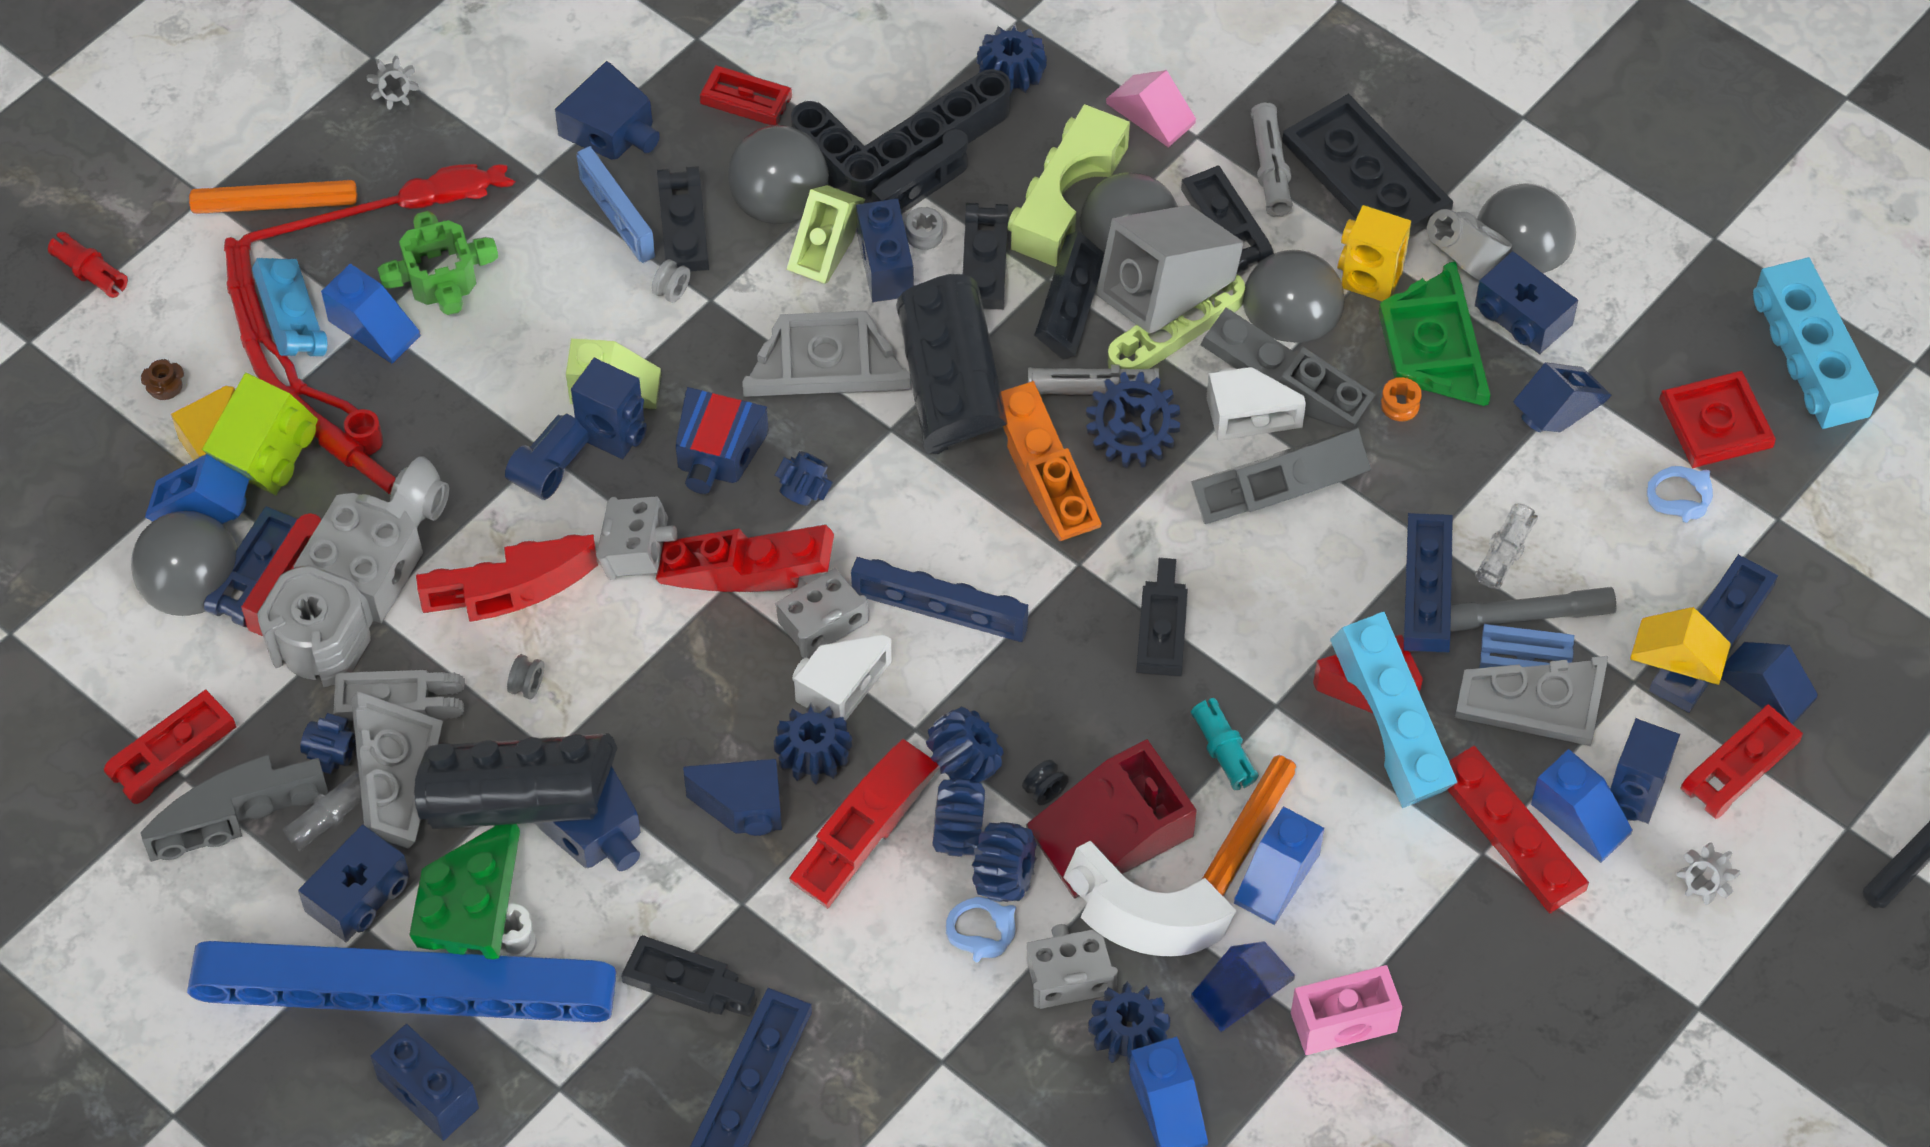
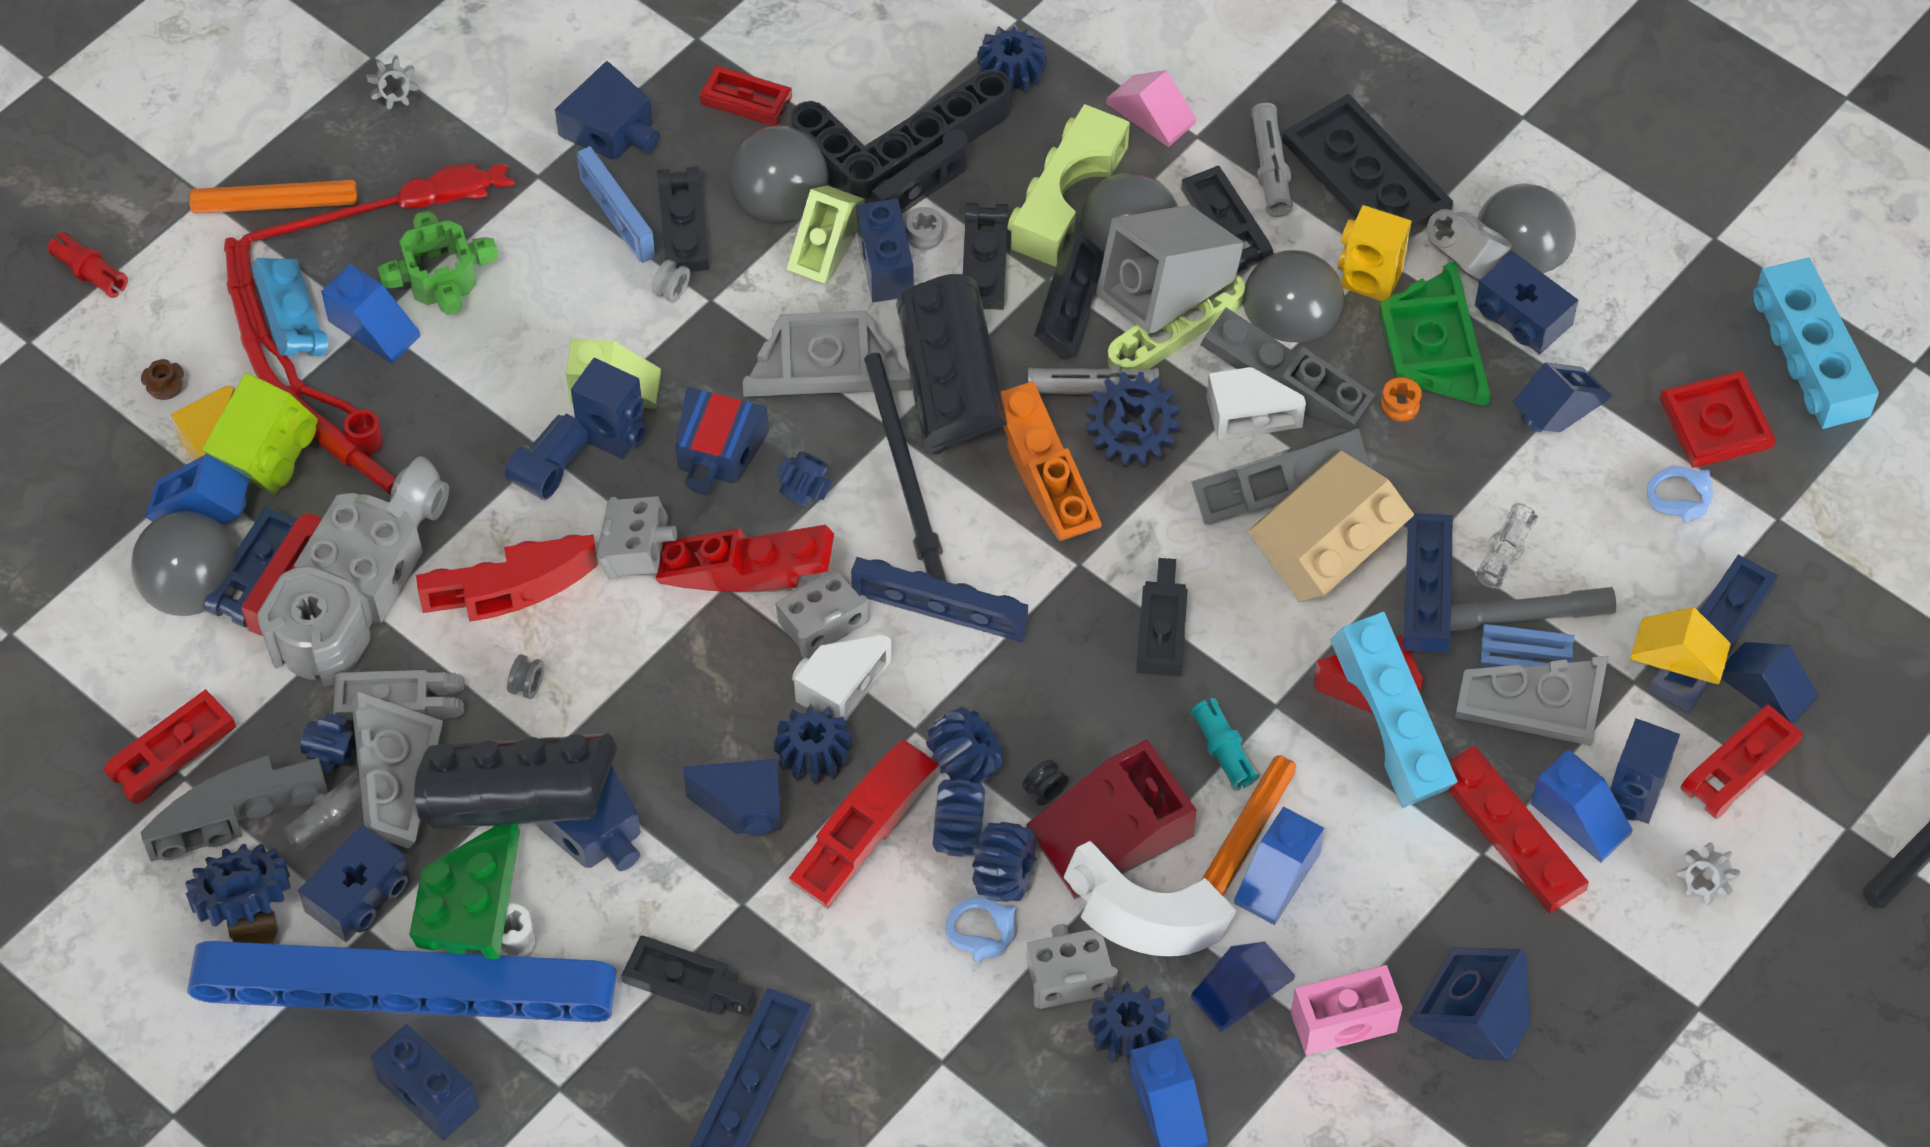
none -> dark blue gear [185,844,291,927]
none -> dark brown plate [227,911,279,944]
none -> black bar [864,353,948,582]
none -> tan slope [1247,450,1414,602]
none -> dark blue slope [1409,947,1530,1061]

